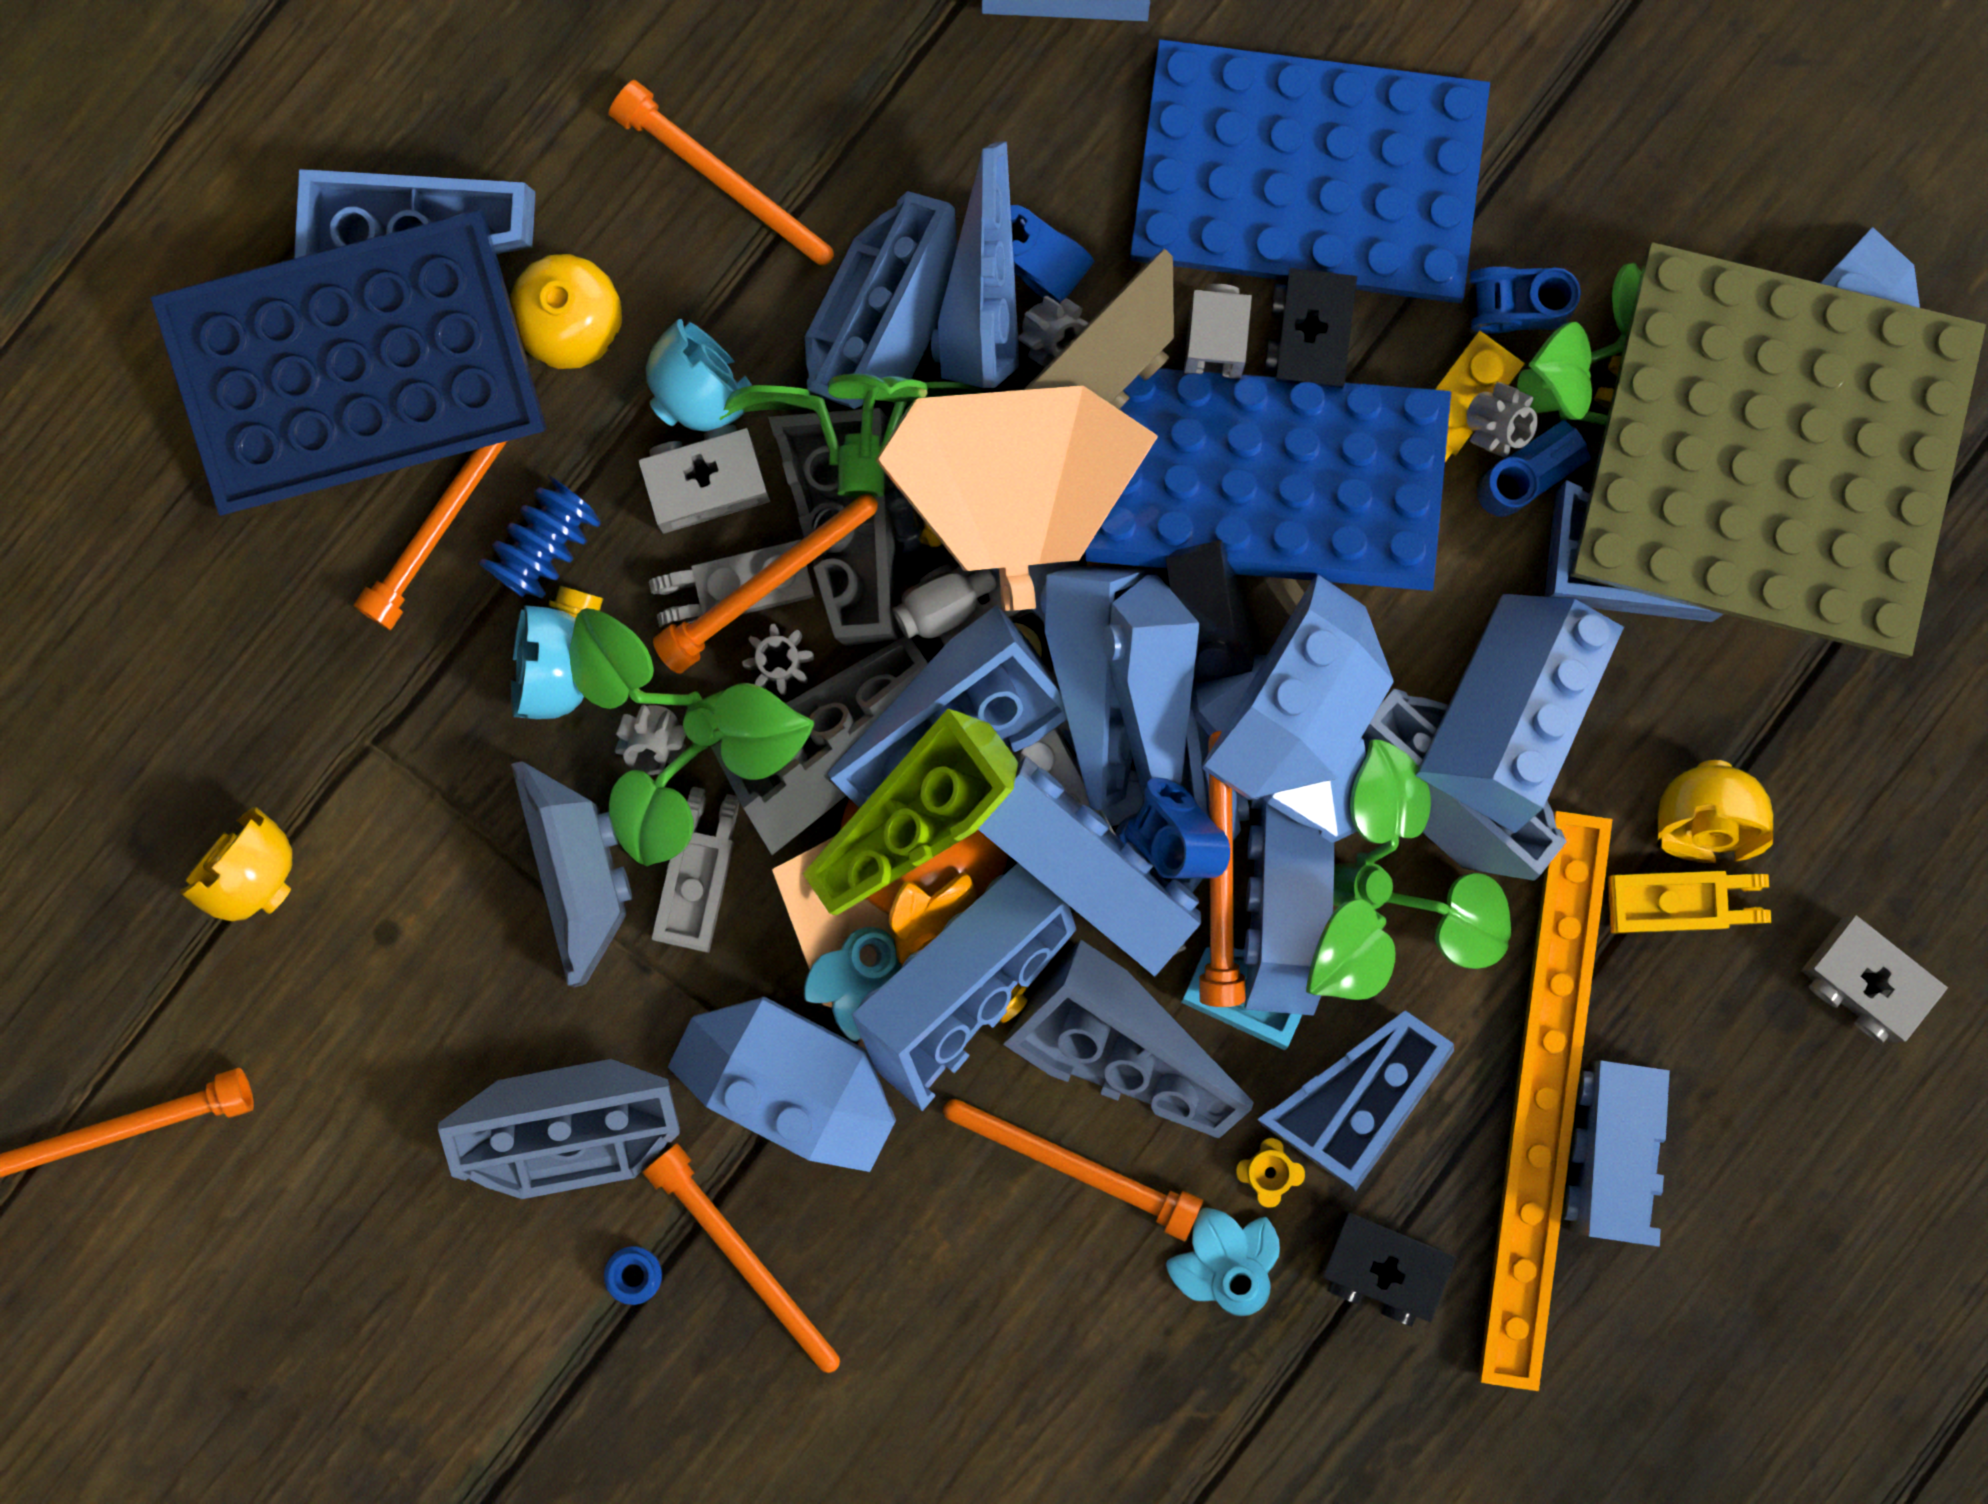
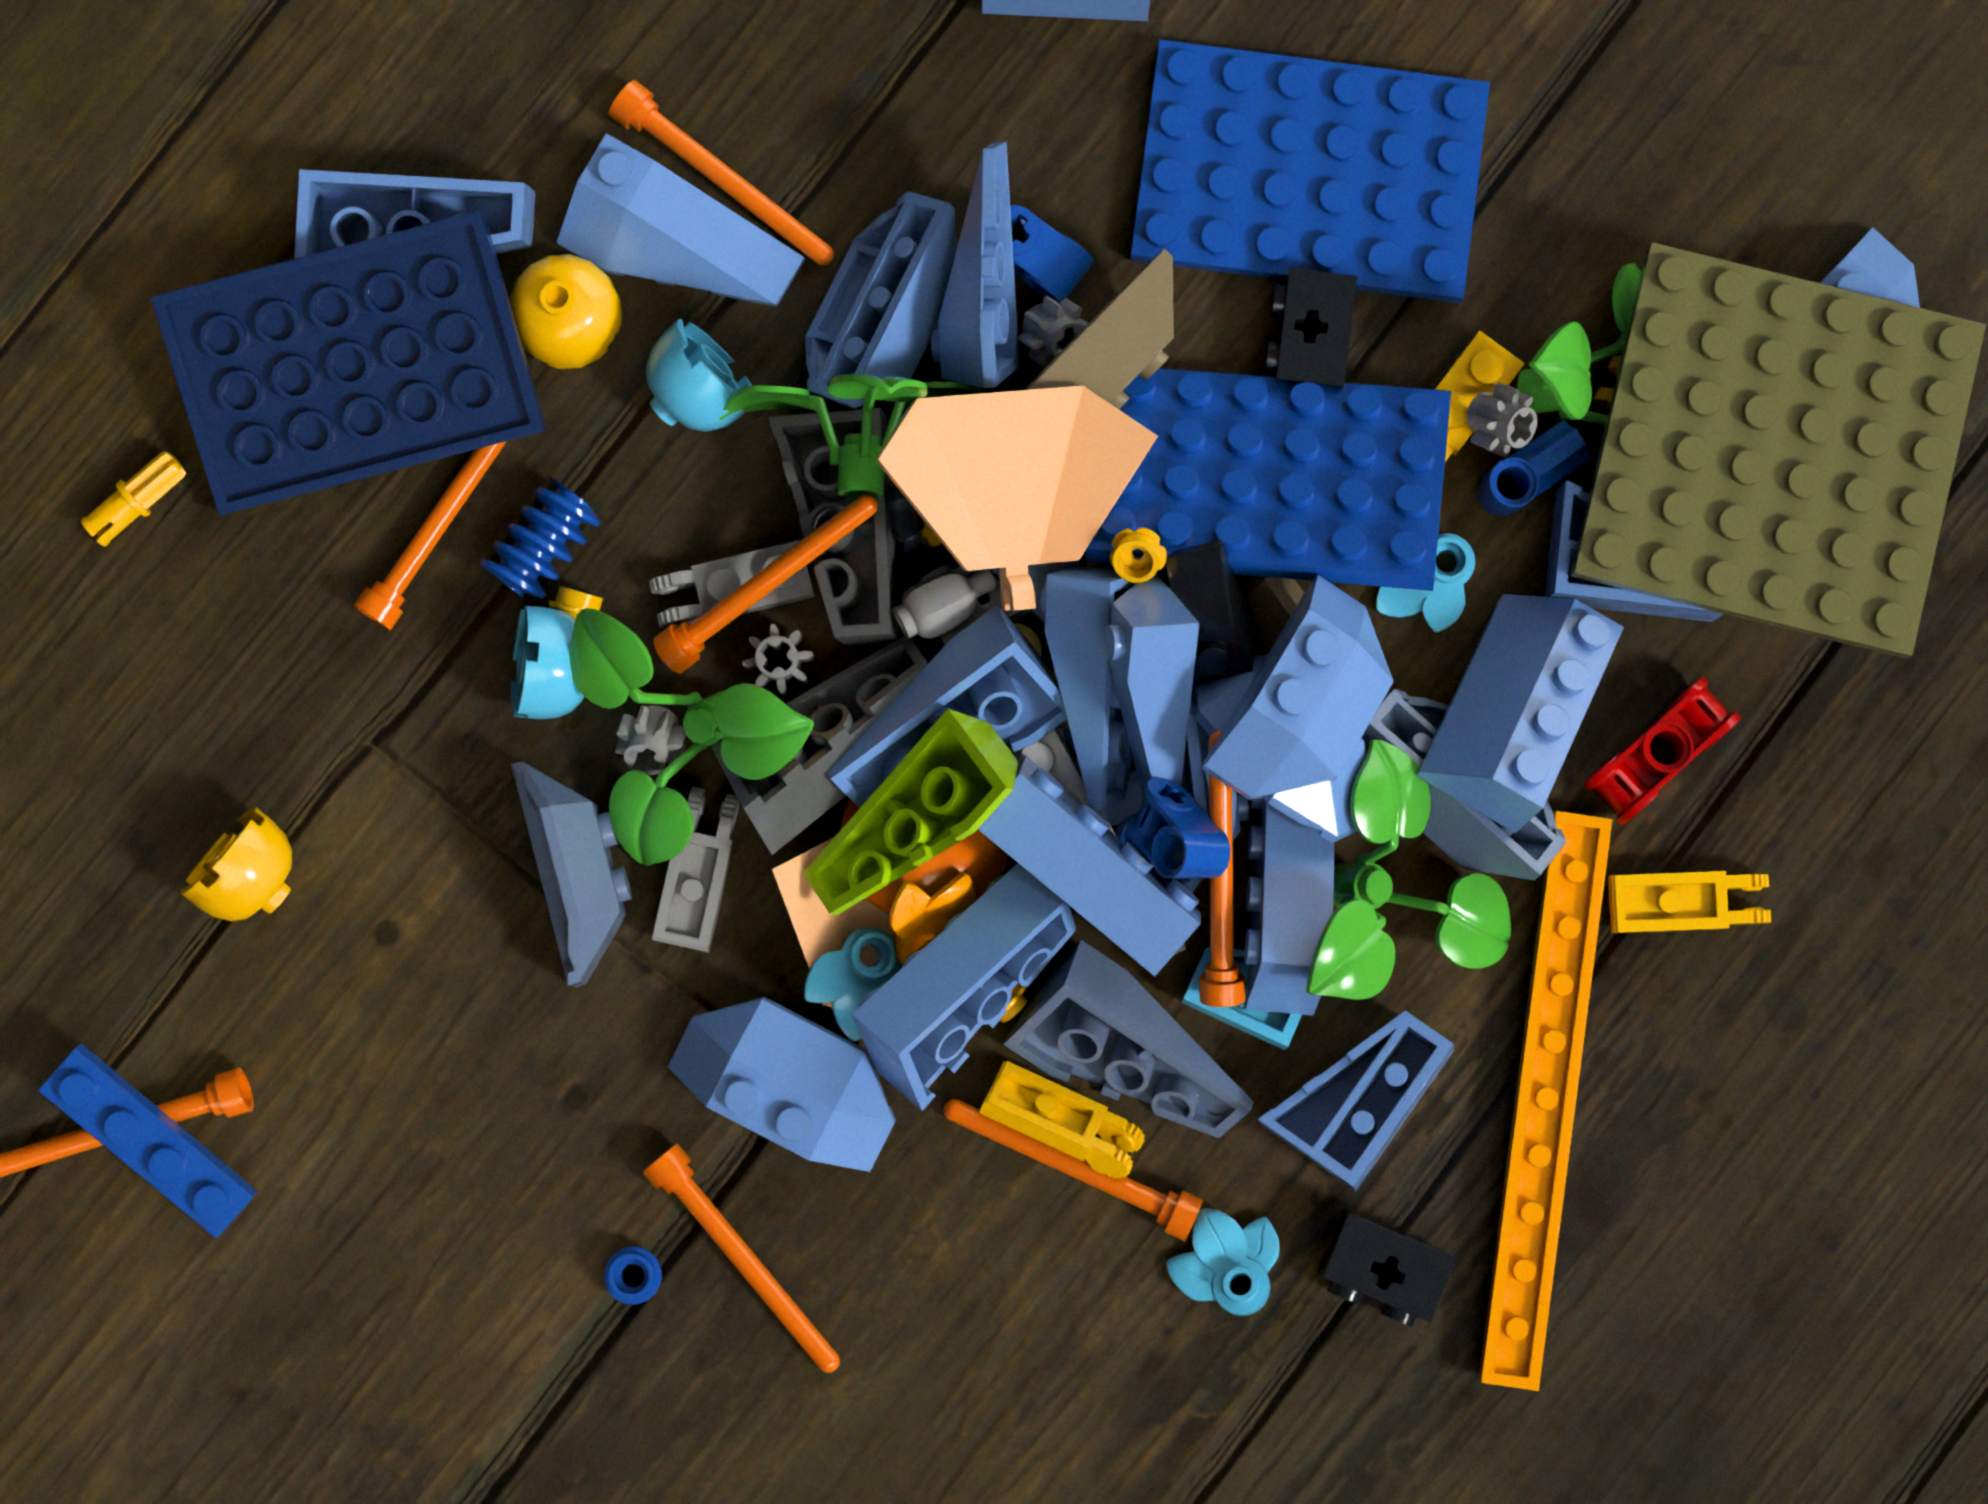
sand blue wedge [438,1059,680,1199] -> none
light grey brick [639,425,770,534] -> none
light grey brick [1183,284,1252,379] -> none
yellow plate [1236,1138,1305,1207] -> none
blue piece [1470,267,1581,333] -> none
medium blue wedge [1563,1061,1670,1247] -> none
yellow cylinder [1658,760,1773,863] -> none
light grey brick [1801,915,1948,1044] -> none
none -> blue plate [38,1043,258,1239]
none -> yellow axle [80,451,186,547]
none -> medium blue wedge [556,133,805,307]
none -> yellow hinge [979,1061,1145,1179]
none -> yellow plate [1109,527,1167,583]
none -> medium azure plate [1376,533,1475,633]
none -> red piece [1583,676,1742,826]

